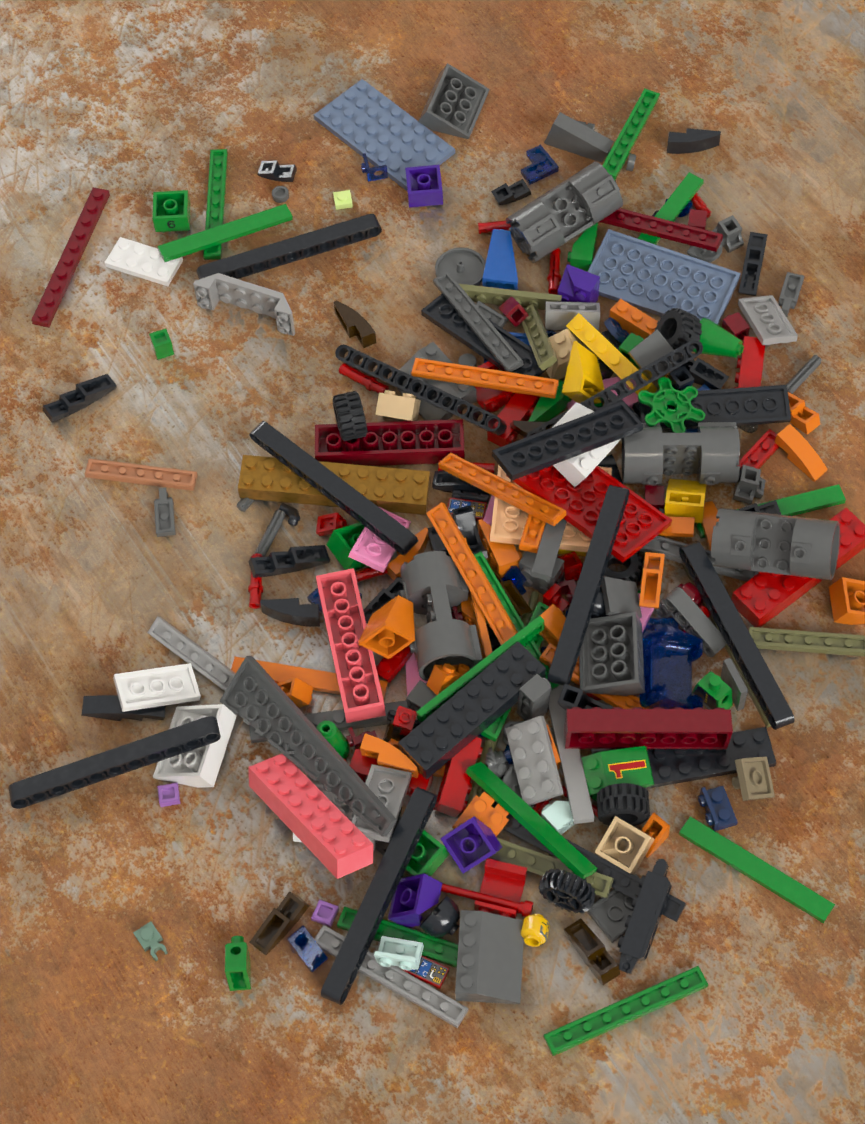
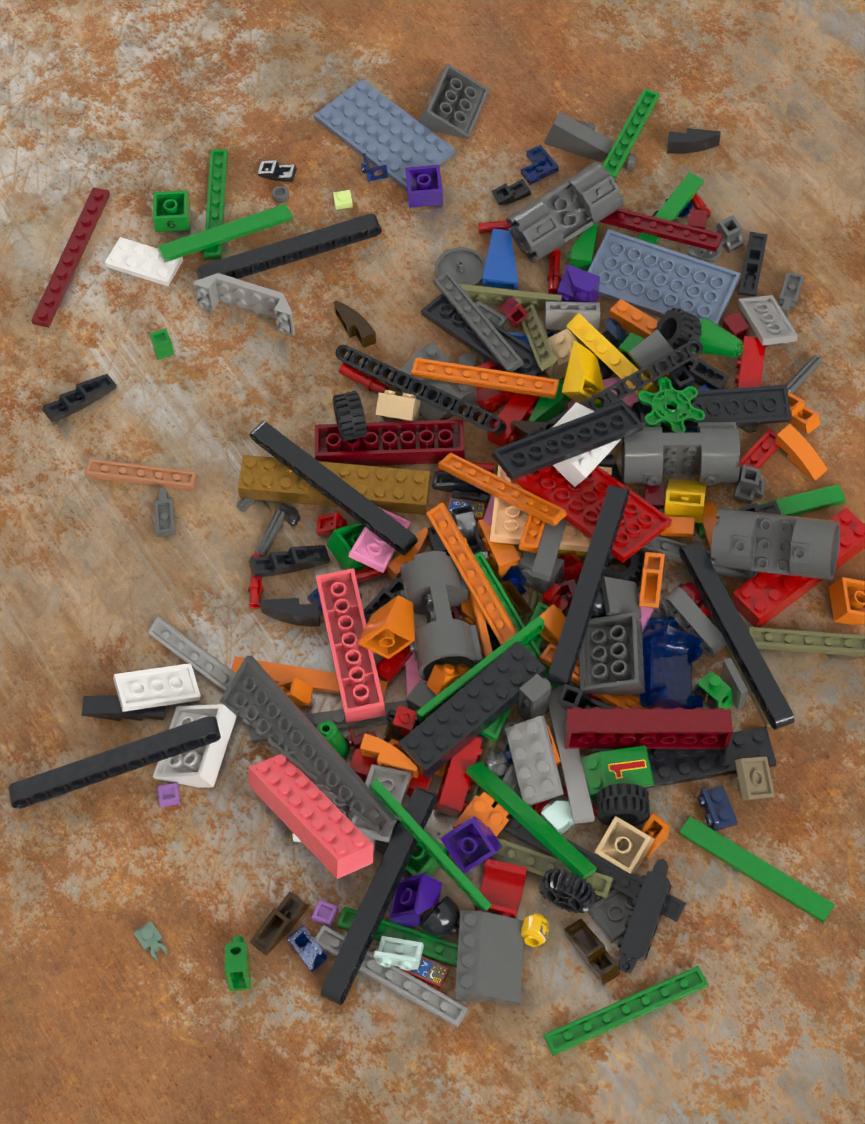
red piece [441,883,534,917] -> none
none -> green tile [369,779,492,912]

